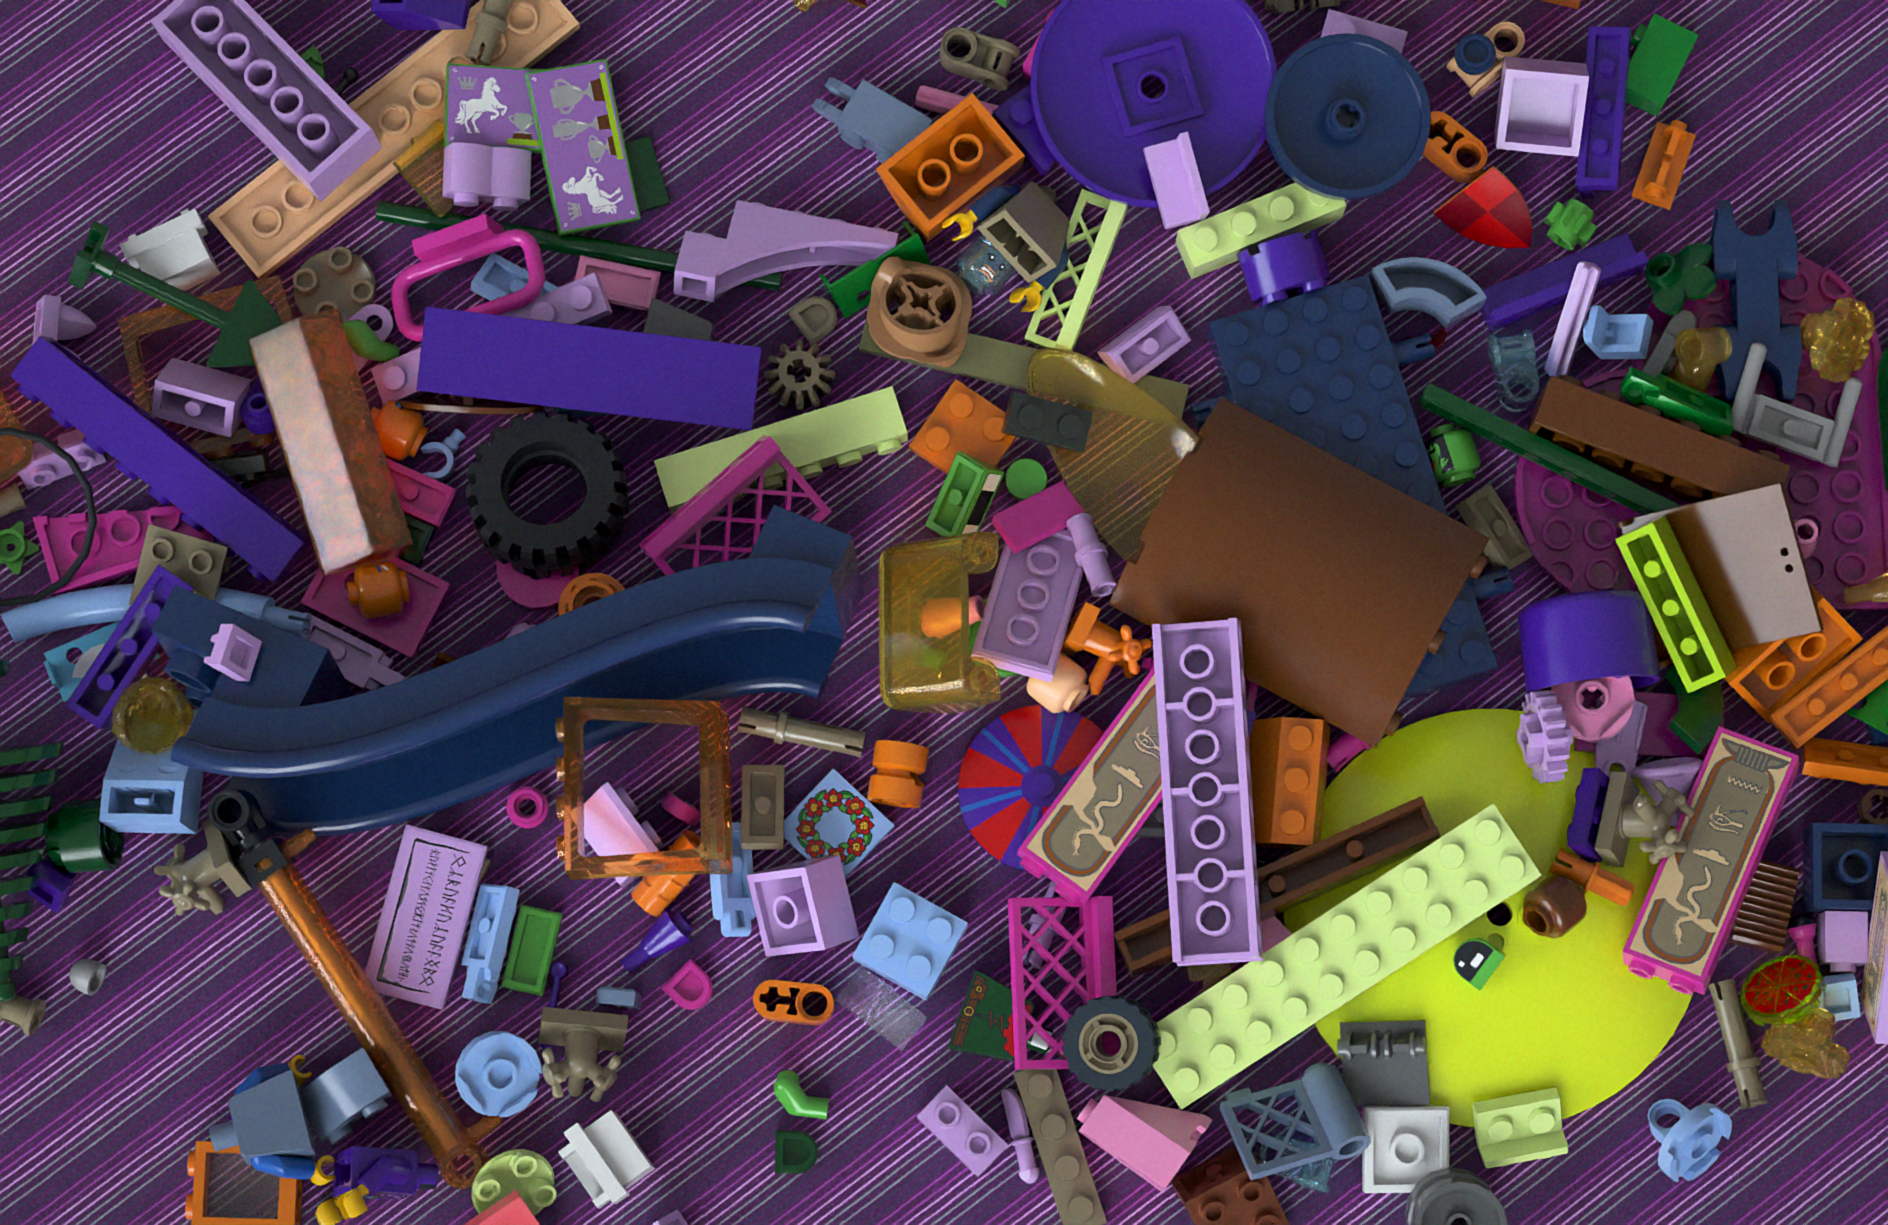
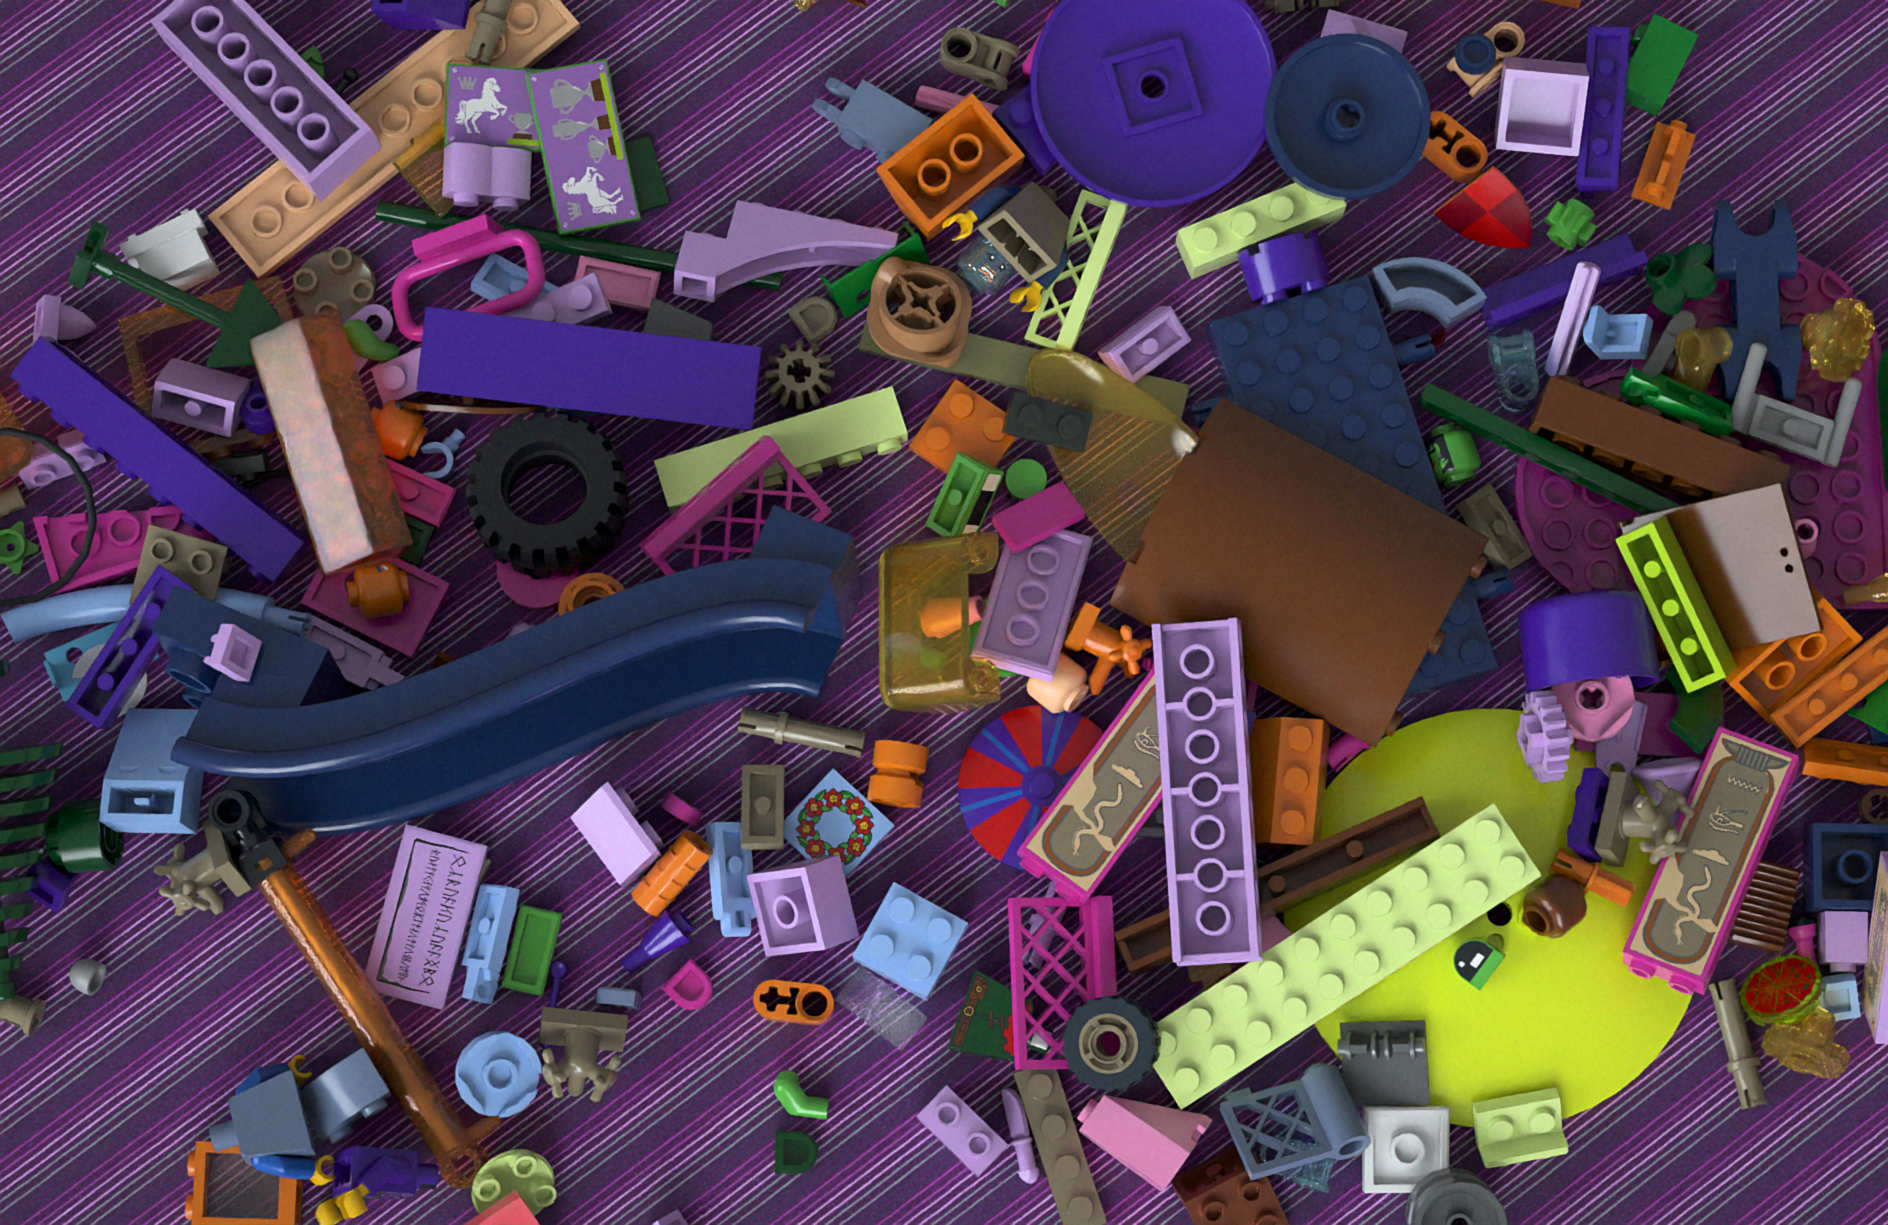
clear yellow hair [112,676,193,755] -> none
dark pink plate [506,786,549,829] -> none
clear orange windscreen [556,697,733,880] -> none
white plate [558,1110,655,1209] -> none
lavender pin [1066,513,1117,597] -> none
lavender panel [1143,131,1210,230] -> none
light blue tile [1648,1099,1732,1182] -> none

